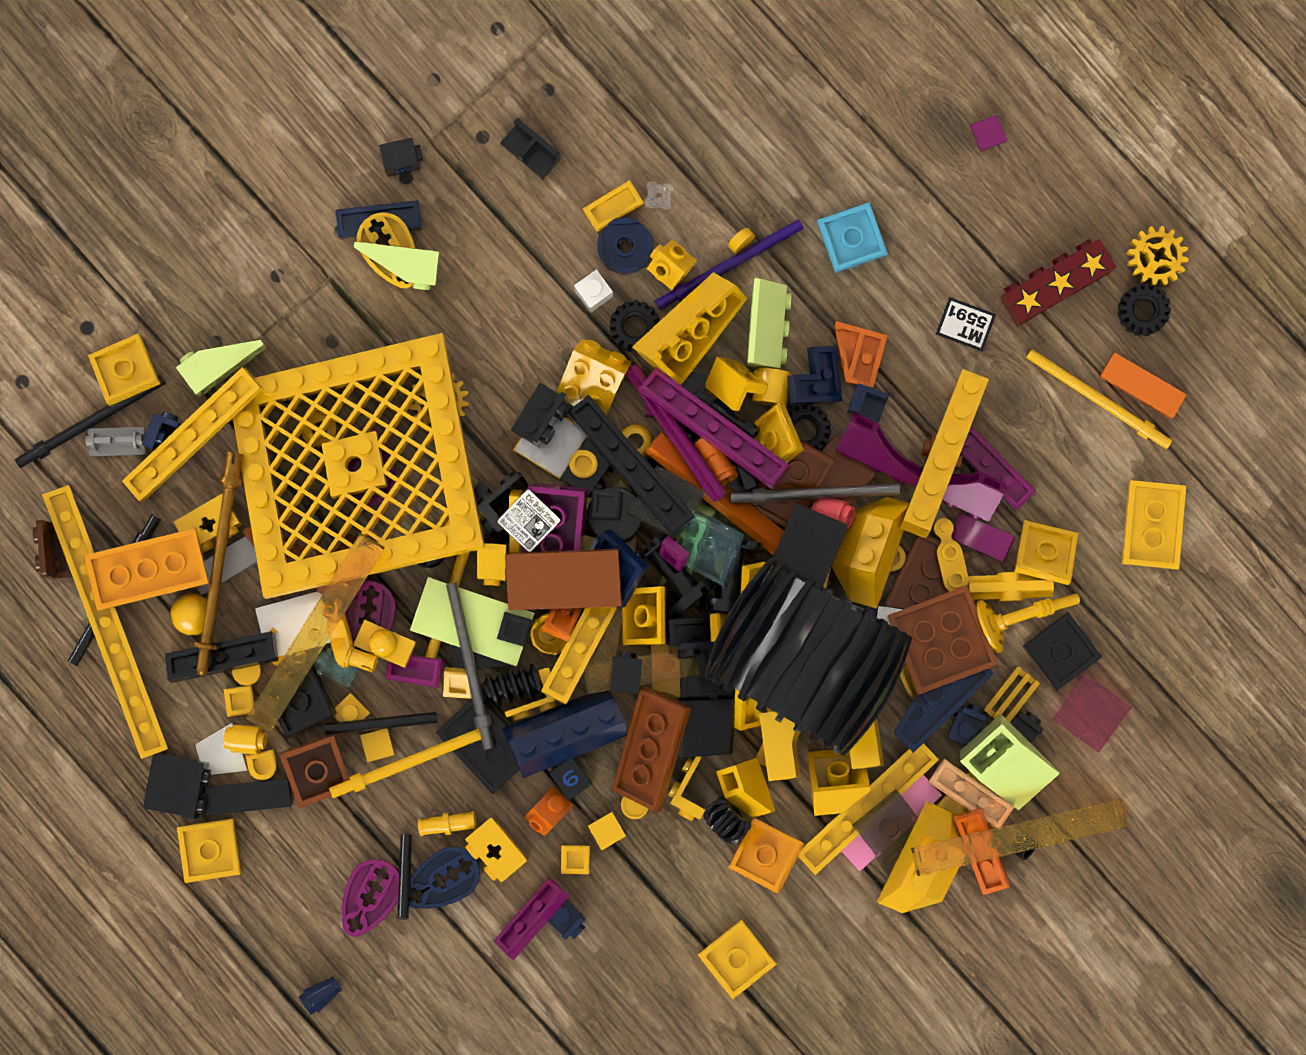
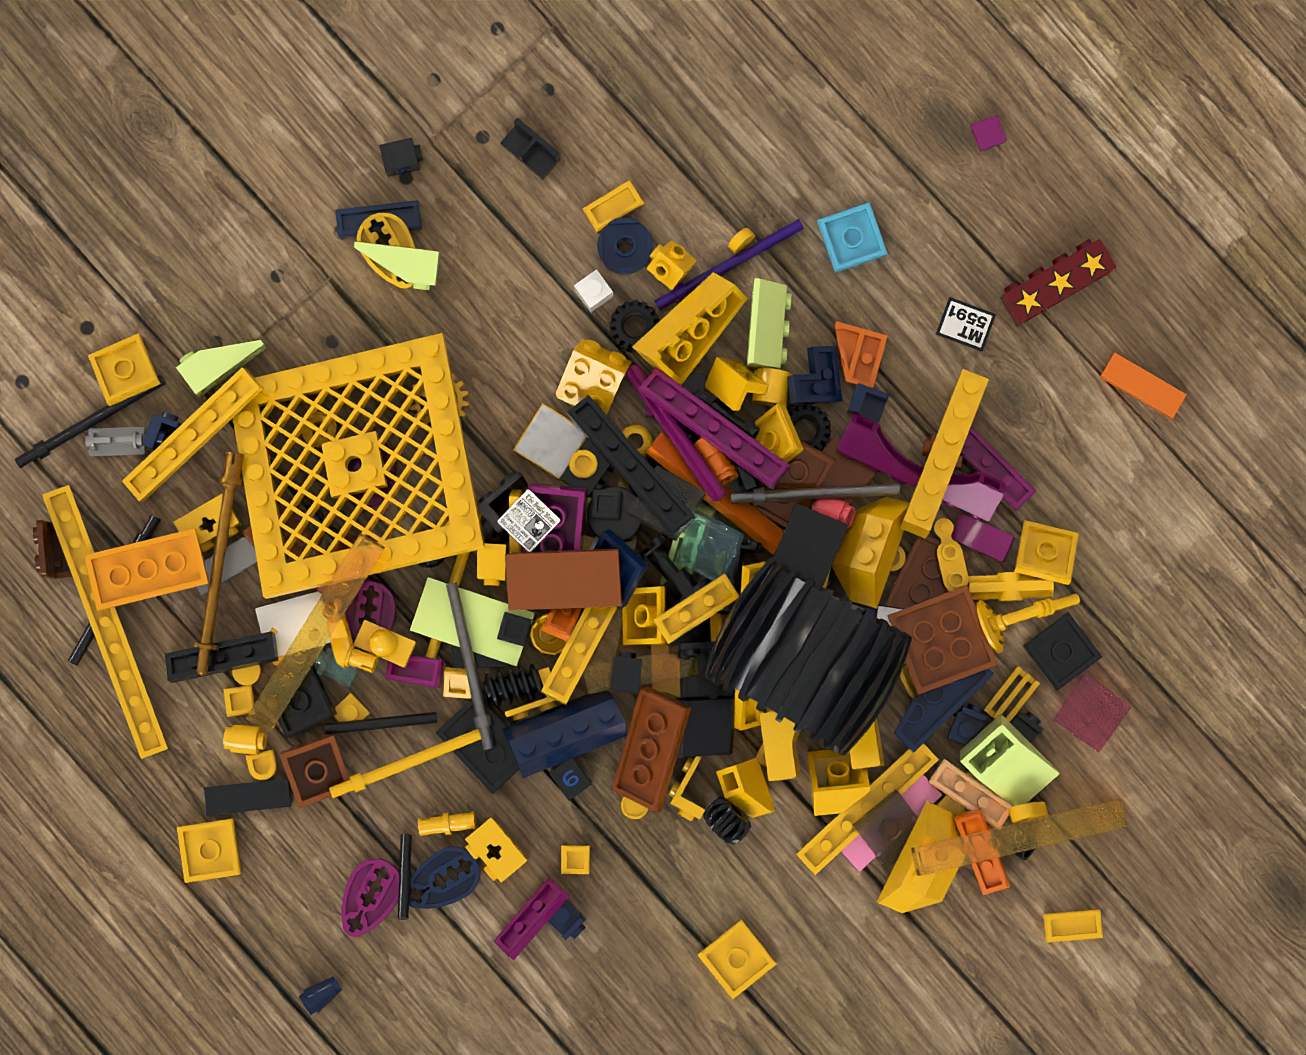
black bracket [144,754,211,819] -> none
yellow hair [170,592,207,636] -> none
white sticker [196,723,248,775] -> none
yellow tile [360,728,395,762] -> none
black piece [474,482,490,501] -> none
black bracket [511,383,570,448] -> none
orange bracket [525,786,574,836] -> none
yellow tile [588,812,626,850] -> none
clear plate [645,181,674,210] -> none
magenta tile [659,535,690,571] -> none
light orange tile [728,818,805,894] -> none
yellow bar [1026,349,1173,450] -> none
black tyre [1117,284,1171,336] -> none
yellow plate [1121,480,1186,570] -> none
yellow gear [1126,226,1189,287] -> none
none -> yellow tile [653,574,739,644]
none -> yellow beam [1008,802,1049,823]
none -> yellow tile [1043,909,1103,943]

